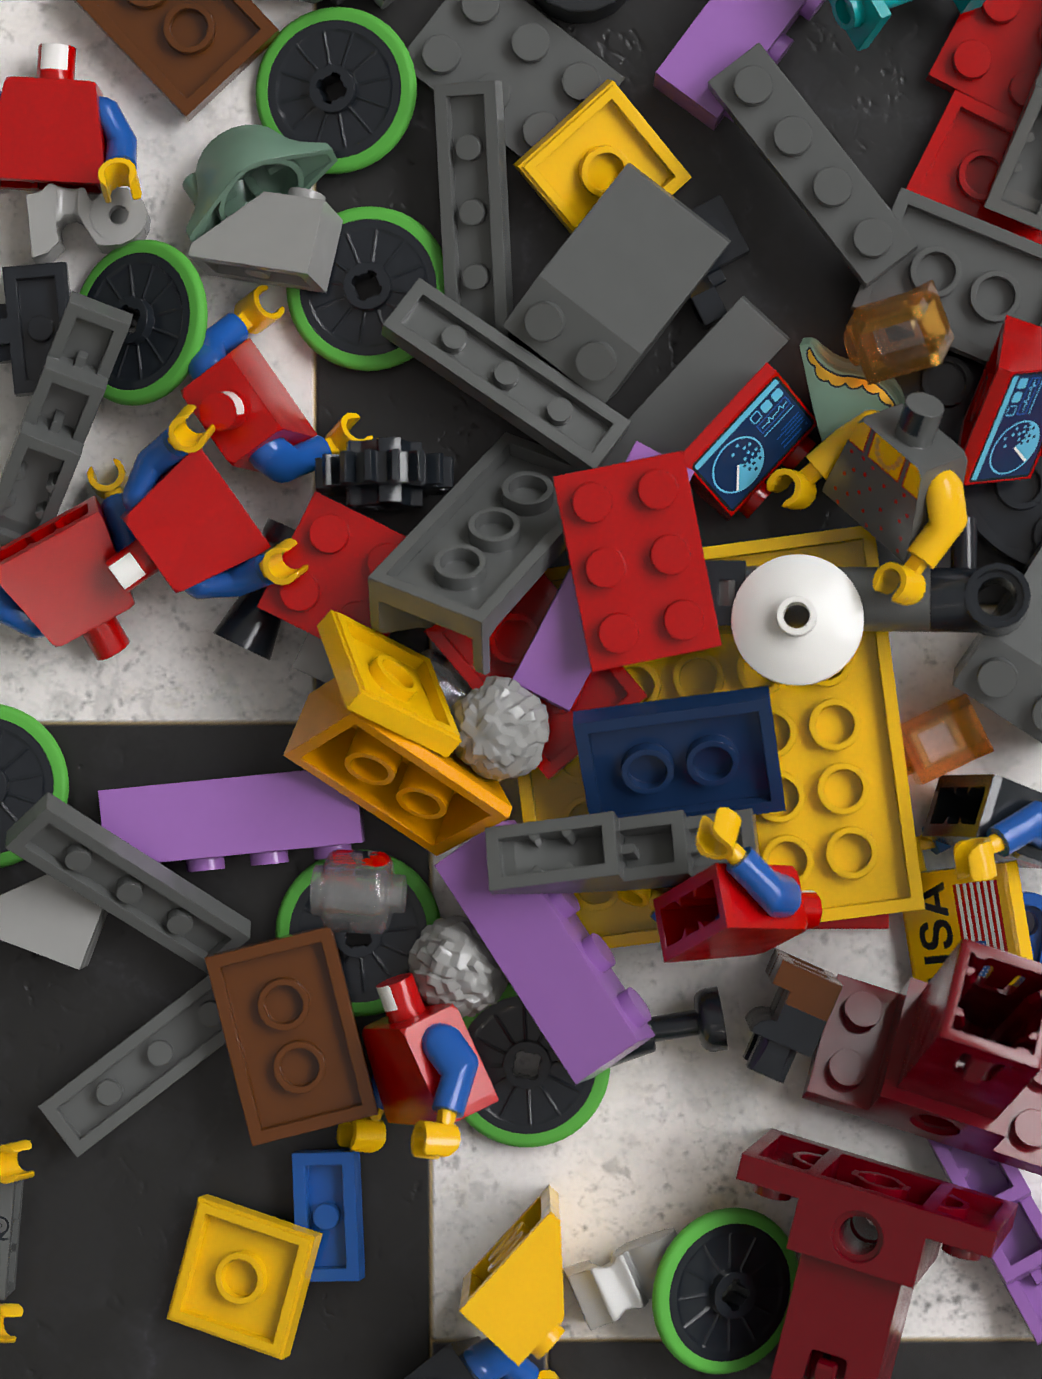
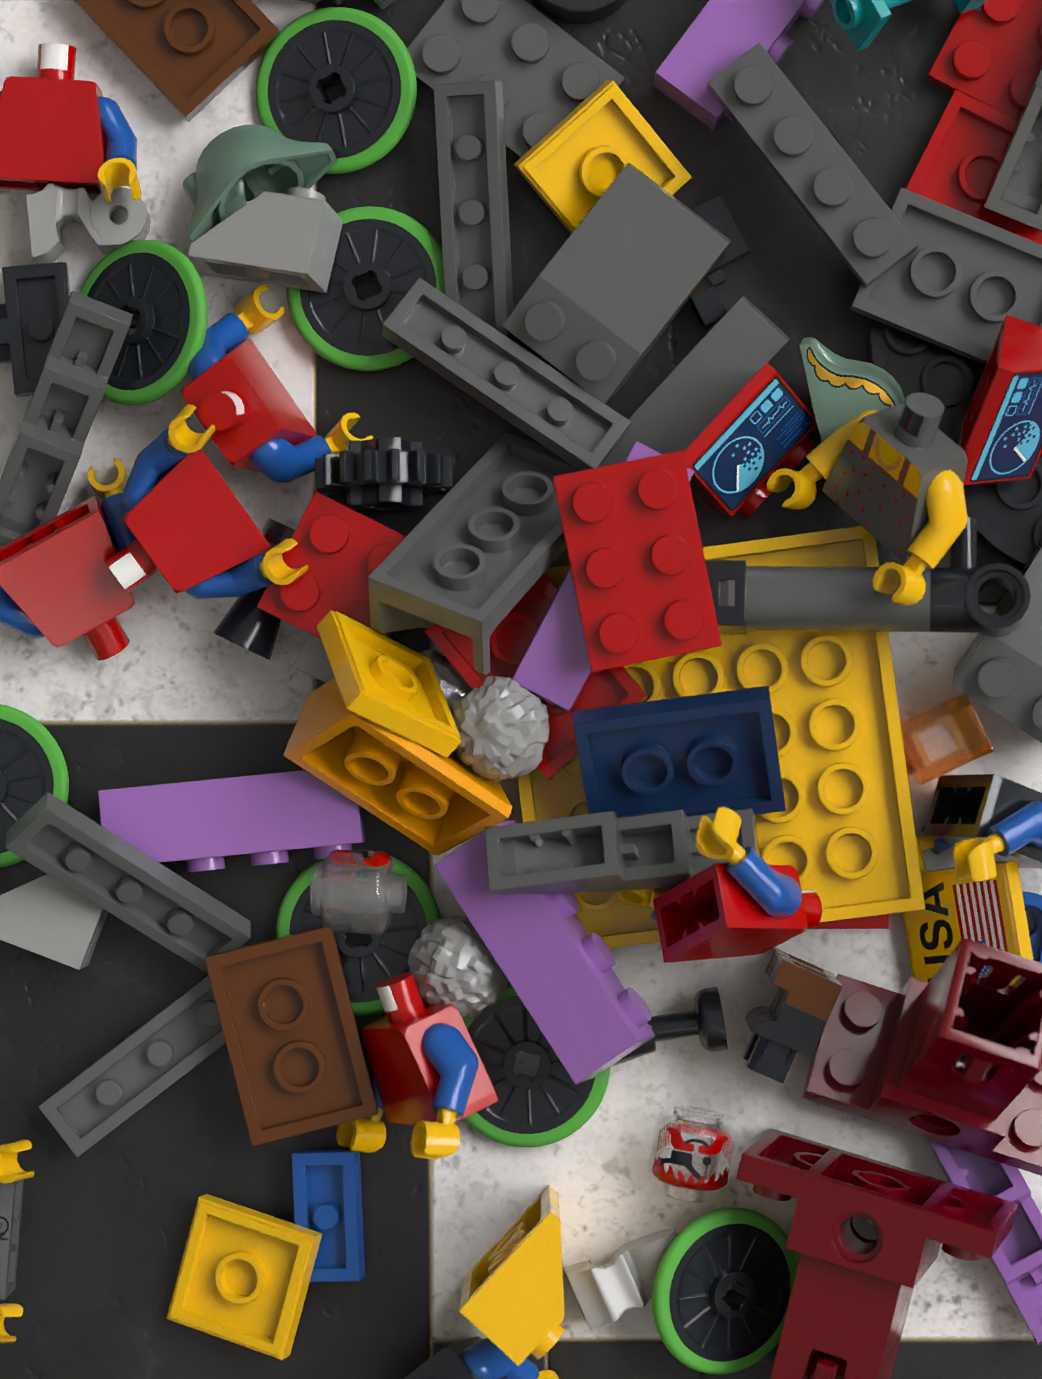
white dish [731,554,864,686] -> none
clear orange window [844,279,955,385] -> none
none -> head [648,1105,737,1203]

